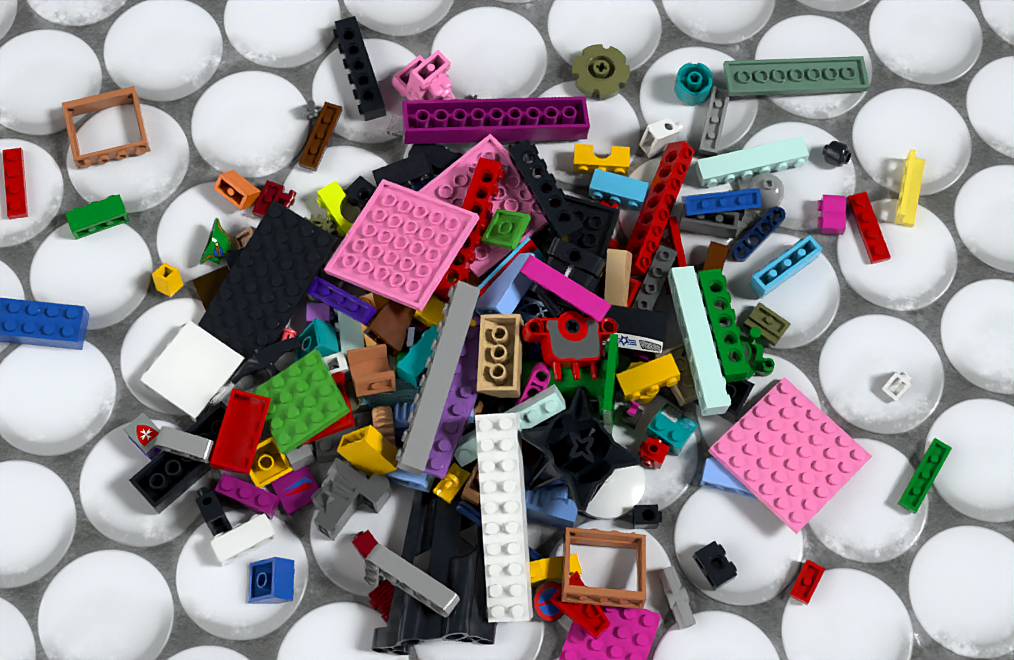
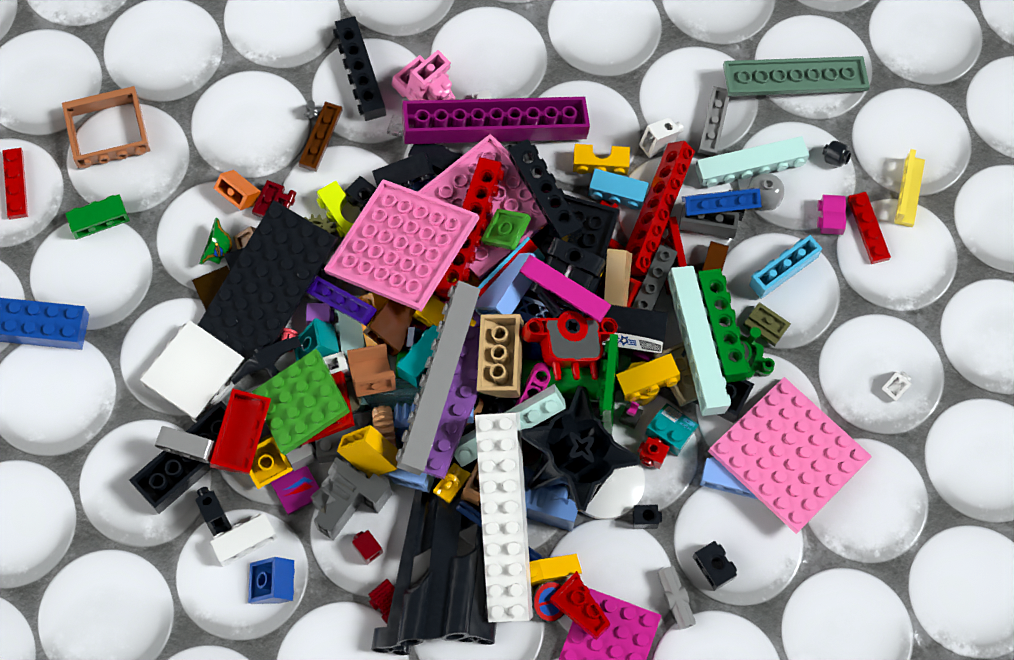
piece [124,413,162,460] -> none
yellow brick [152,263,183,297] -> none
magenta brick [215,473,280,520] -> none
light grey beam [363,544,460,617] -> none
nougat window [561,527,646,609] -> none
olive piece [572,44,630,99] -> none
teal brick [674,62,713,106] -> none
dark blue beam [732,206,786,262] -> none
red plate [788,559,825,605] -> none
green plate [897,438,952,514] -> none

